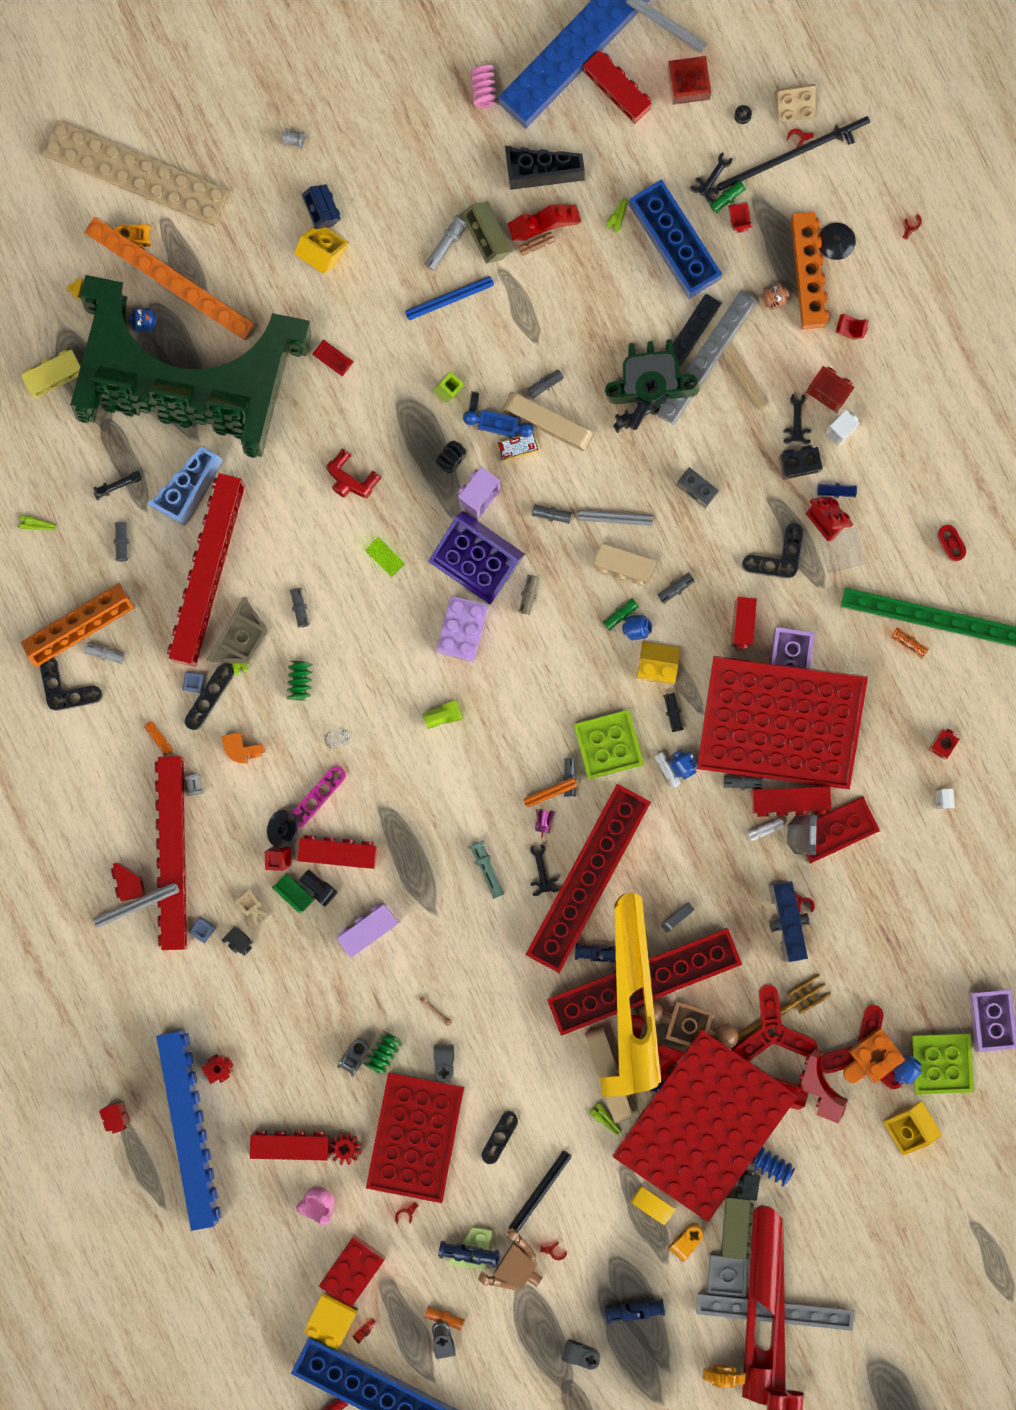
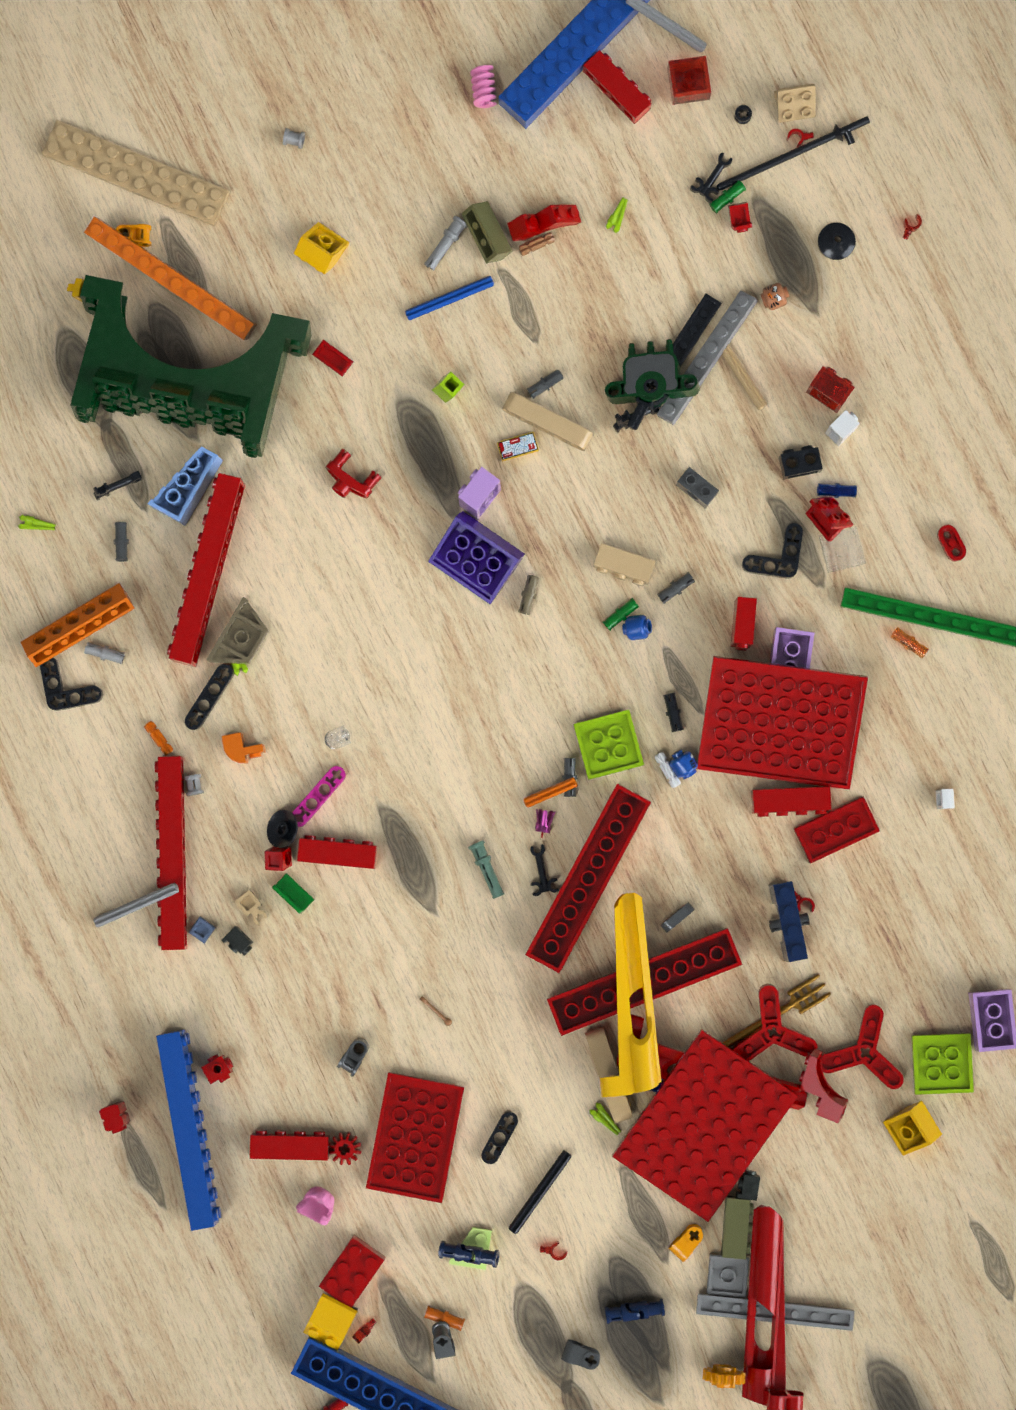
light yellow brick [21,349,81,399] -> none
red slope [111,863,146,901] -> none
blue head [129,307,156,332] -> none
sand blue tile [182,671,205,693] -> none
green piece [287,661,313,701] -> none
dark grey pin [290,588,310,628] -> none
black piece [298,869,338,907] -> none
dark blue brick [301,184,341,229] -> none
lavender brick [337,903,400,958] -> none
green piece [363,1030,403,1074] -> none
clear neon green tile [365,537,405,577] -> none
clear red piece [395,1202,419,1224] -> none
lime piece [422,700,463,729] -> none
dark grey piece [434,1044,454,1082] -> none
black gear [436,440,467,474] -> none
lavender brick [436,596,488,663] -> none
blue plate [463,410,533,438] -> none
black tile [469,391,479,411] -> none
medium nougat torso [478,1228,543,1290] -> none
black wedge [505,146,585,190] -> none
dark grey pin [532,504,572,524] -> none
dark blue piece [575,943,616,963] -> none
light grey axle [578,510,653,526] -> none
blue brick [629,179,722,299] -> none
yellow slope [630,1186,676,1225] -> none
yellow slope [636,641,680,685] -> none
medium nougat brick [639,1000,738,1049] -> none
dark grey pin [723,775,763,790] -> none
white axle [747,818,785,841] -> none
blue piece [751,1146,795,1187] -> none
black bar [783,394,811,444] -> none
flat silver slope [787,815,817,855] -> none
orange brick [791,212,829,330] -> none
red bracket [835,314,869,340] -> none
orange brick [843,1027,905,1084] -> none
blue head [893,1055,922,1084] -> none
red brick [928,728,960,760] -> none

